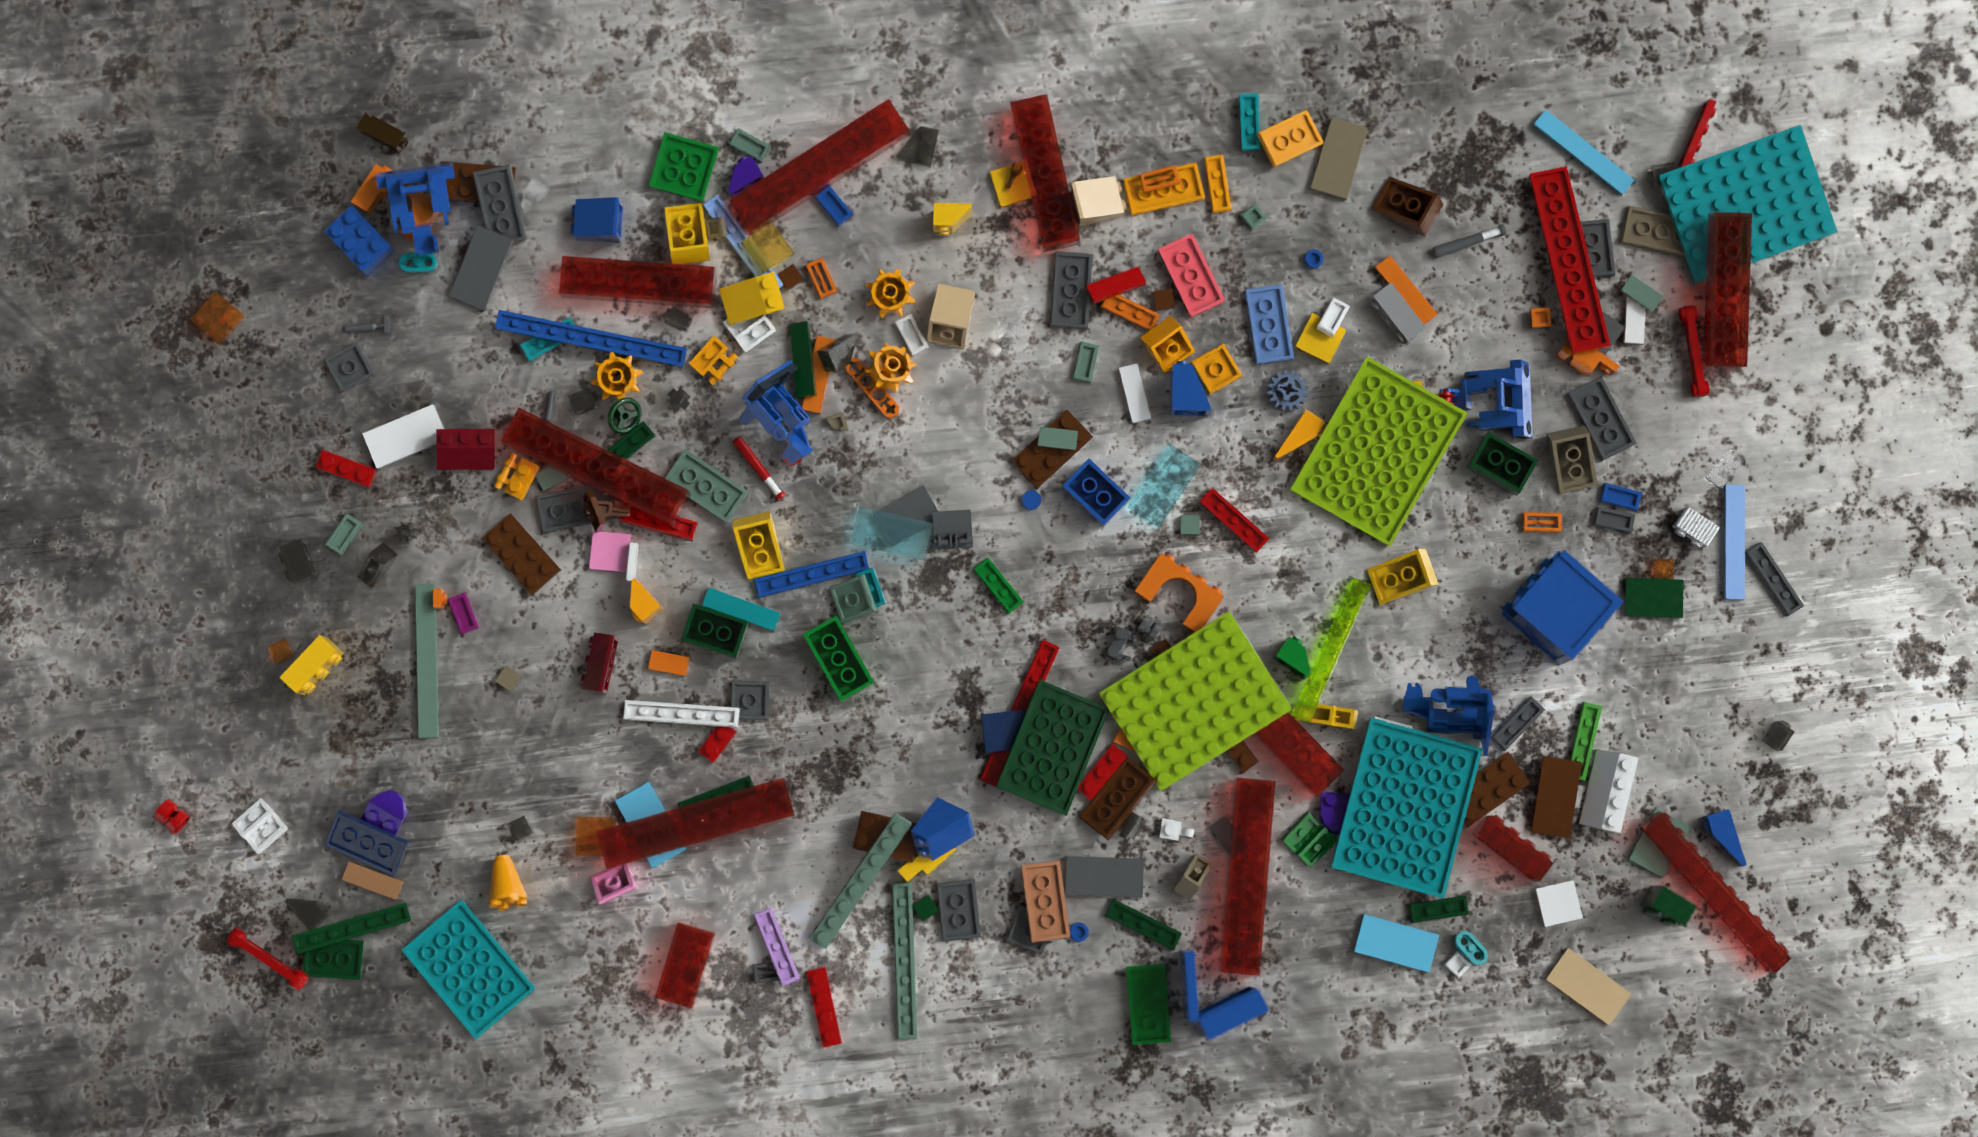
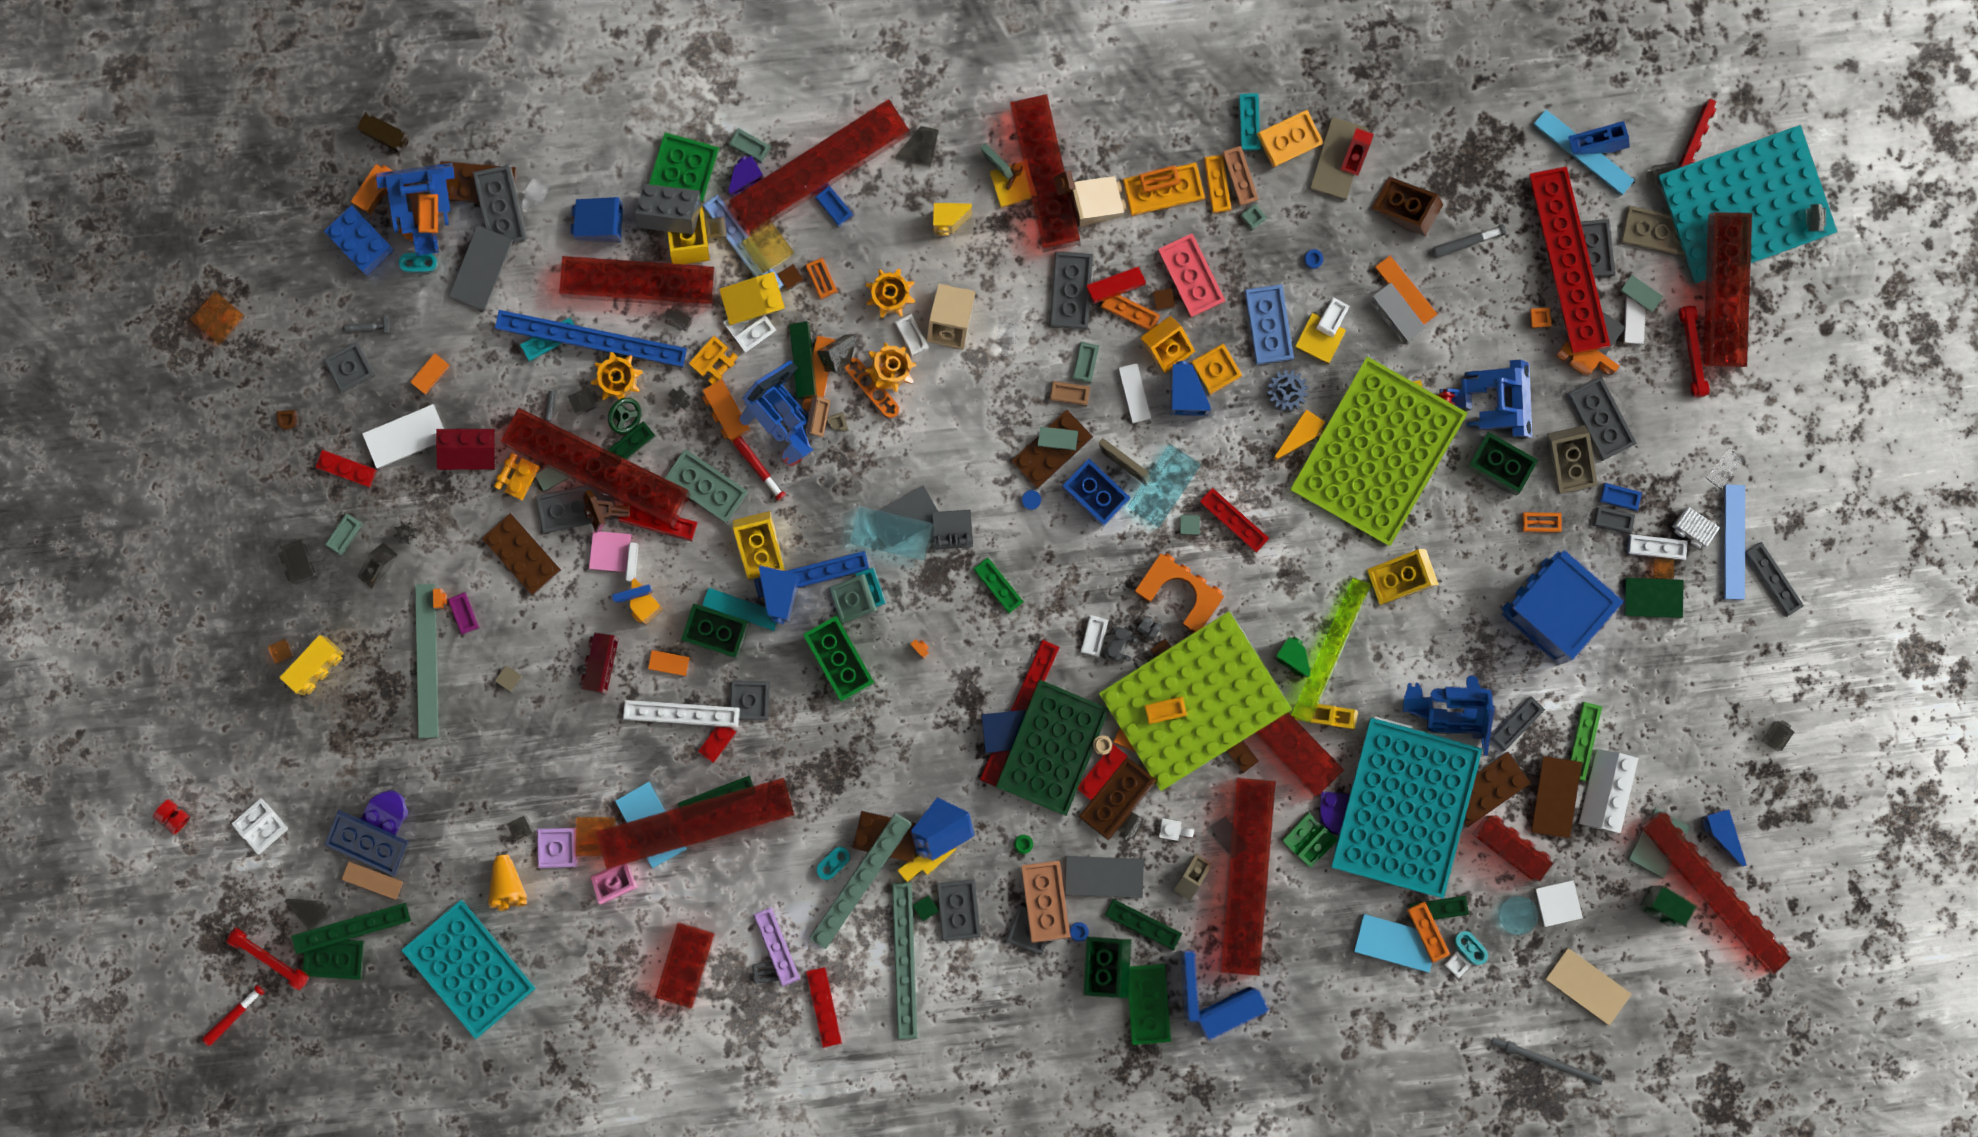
none -> red piece [202,985,265,1046]
none -> reddish brown tile [276,410,297,430]
none -> orange tile [411,353,450,395]
none -> orange tile [418,194,438,233]
none -> lavender tile [537,828,577,868]
none -> blue tile [612,584,653,604]
none -> dark grey brick [635,184,702,235]
none -> orange brick [702,379,751,442]
none -> blue slope [759,565,800,625]
none -> medium nougat tile [806,396,830,437]
none -> teal plate [817,847,850,880]
none -> orange plate [910,639,929,659]
none -> sand green tile [981,143,1013,179]
none -> green plate [1014,835,1033,854]
none -> medium nougat tile [1050,381,1090,406]
none -> reddish brown plate [1053,171,1076,195]
none -> white tile [1080,615,1109,657]
none -> dark green brick [1083,937,1132,998]
none -> tan plate [1093,735,1112,755]
none -> dark tan tile [1099,438,1151,485]
none -> light orange tile [1145,696,1187,724]
none -> nougat plate [1223,146,1259,206]
none -> red slope [1341,128,1374,176]
none -> orange tile [1407,901,1450,963]
none -> dark grey bar [1491,1037,1603,1085]
none -> clear light blue tile [1499,896,1538,935]
none -> blue slope [1568,121,1630,154]
none -> white tile [1627,534,1688,560]
none -> clear smoke brick [1806,204,1826,232]

